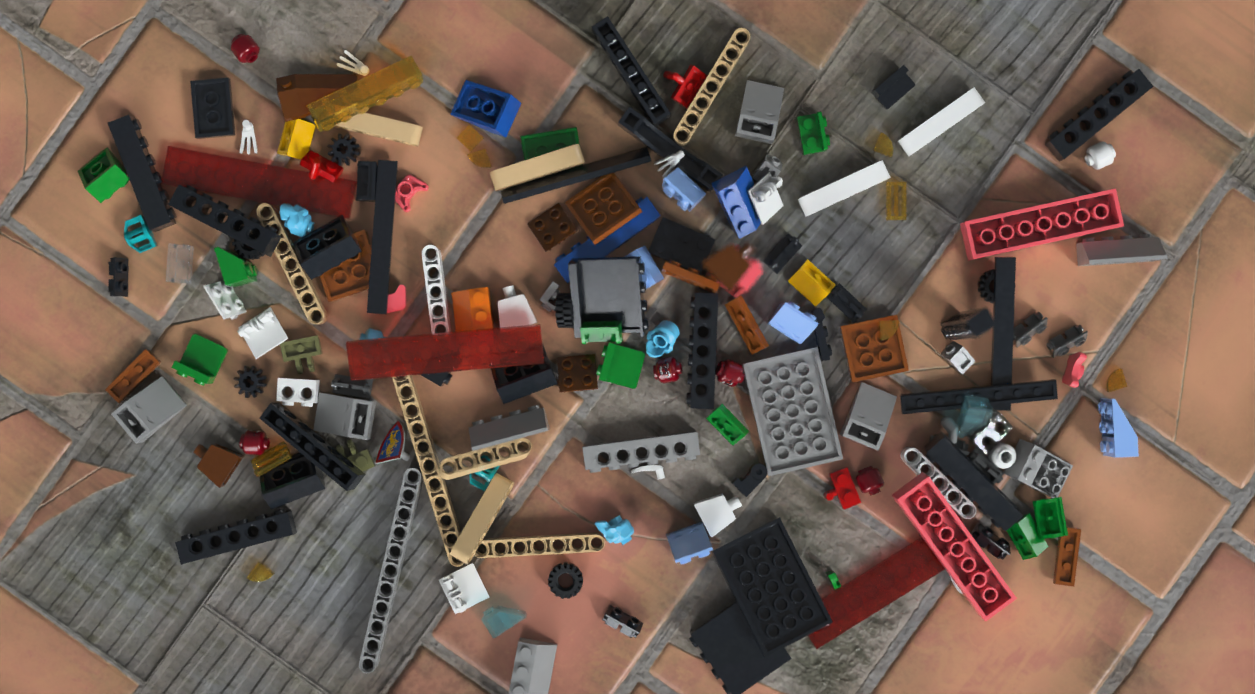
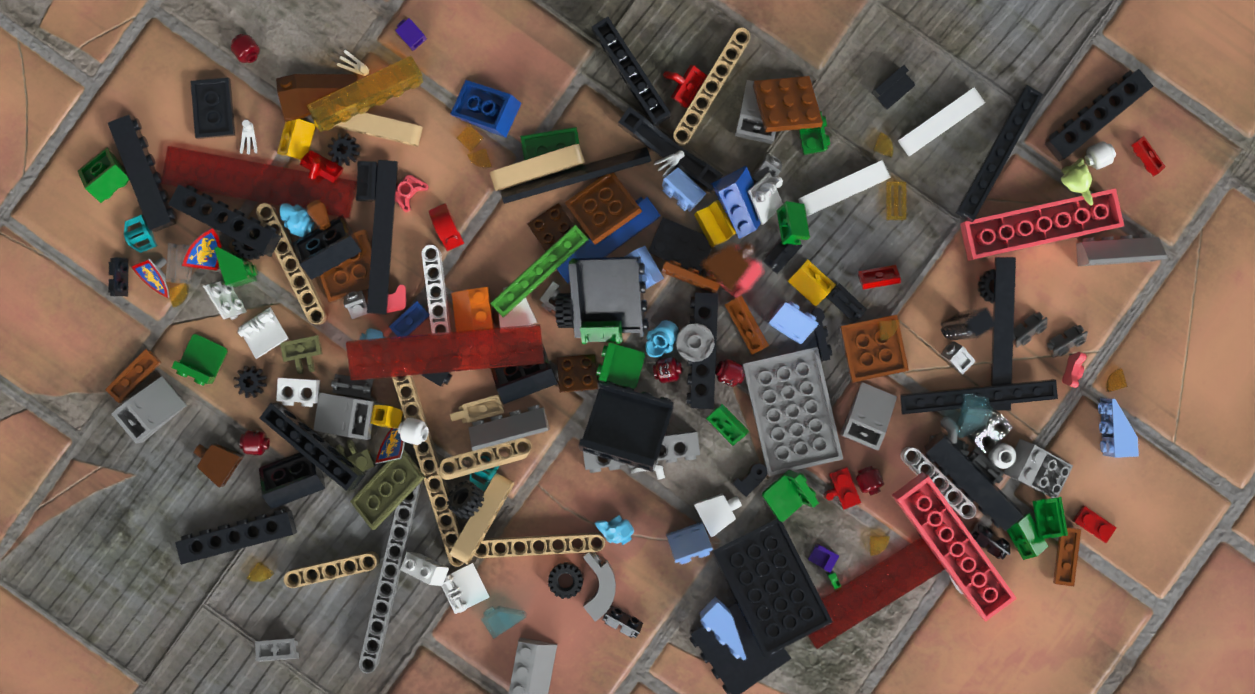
clear yellow tile [251,441,291,477] -> none
none -> shield [131,257,169,298]
none -> clear yellow tile [168,284,189,308]
none -> shield [181,228,221,271]
none -> light grey hinge [255,638,299,662]
none -> tan beam [284,551,379,588]
none -> dark orange cone [307,200,331,230]
none -> light grey bracket [344,291,369,319]
none -> olive tile [350,450,425,530]
none -> yellow brick [370,405,403,429]
none -> blue plate [389,301,430,341]
none -> dark purple brick [395,18,427,51]
none -> white head [398,417,429,445]
none -> white brick [400,552,449,586]
none -> red brick [428,203,464,251]
none -> black tyre [447,481,484,519]
none -> tan hinge [450,394,505,423]
none -> bright green tile [490,225,589,318]
none -> black panel [578,381,674,472]
none -> light grey arch [583,552,616,622]
none -> light grey tile [676,323,715,362]
none -> yellow panel [694,200,736,247]
none -> light blue slope [699,596,746,660]
none -> dark orange plate [753,76,823,132]
none -> green bracket [762,470,819,522]
none -> green hinge [777,201,810,245]
none -> dark purple panel [808,543,839,573]
none -> red plate [858,265,901,290]
none -> clear yellow tile [869,536,890,556]
none -> black tile [955,85,1043,222]
none -> yellowish green animal [1061,158,1093,205]
none -> red plate [1073,506,1117,543]
none -> red plate [1131,136,1166,177]

